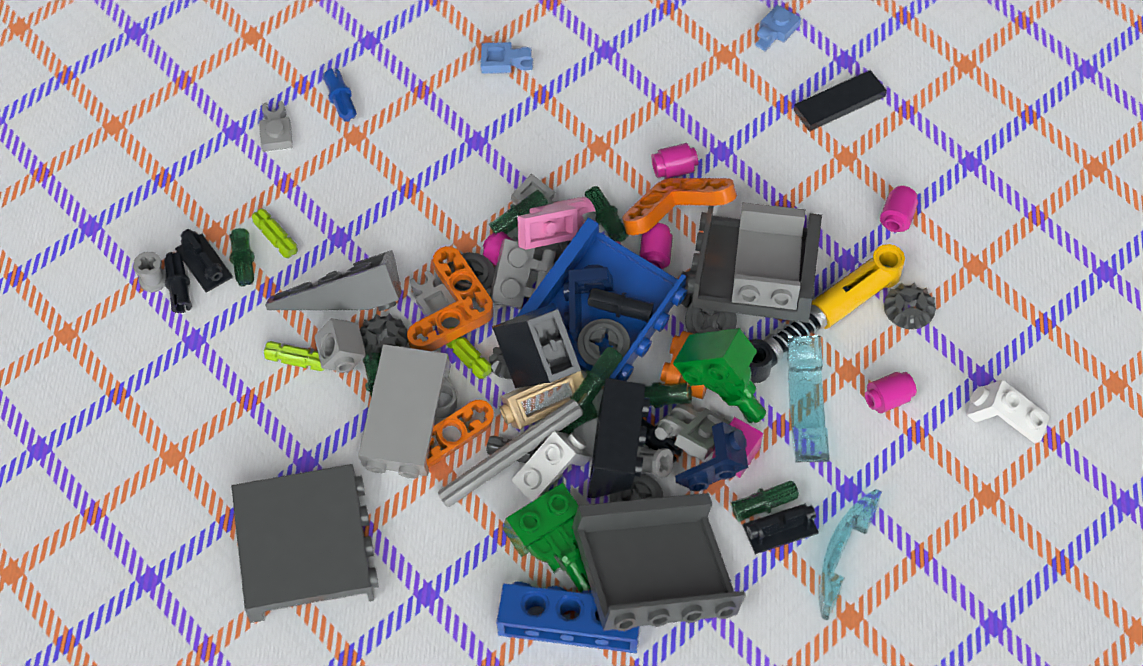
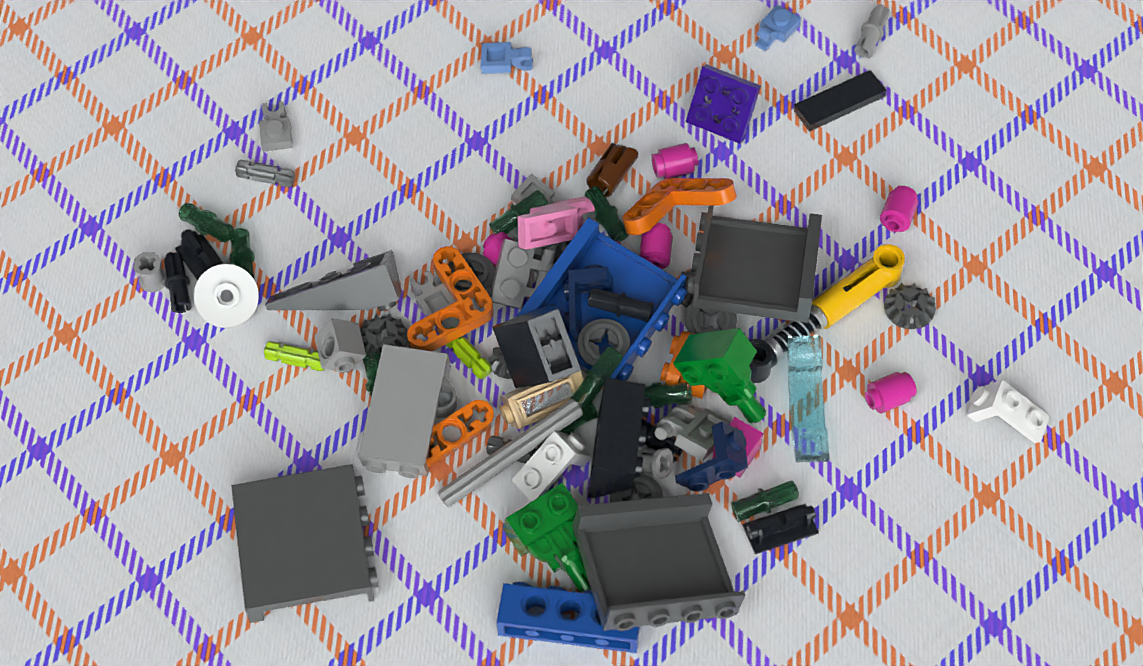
lime axle [252,208,298,258] -> none
blue axle [323,68,357,122] -> none
light grey panel [731,202,806,310] -> none
clear light blue slope [819,489,882,620] -> none
none -> clear green pin [178,203,234,243]
none -> white dish [194,264,259,328]
none -> axle [235,160,295,187]
none -> reddish brown arm [586,143,638,197]
none -> dark purple plate [686,64,761,144]
none -> light grey axle [854,4,890,58]

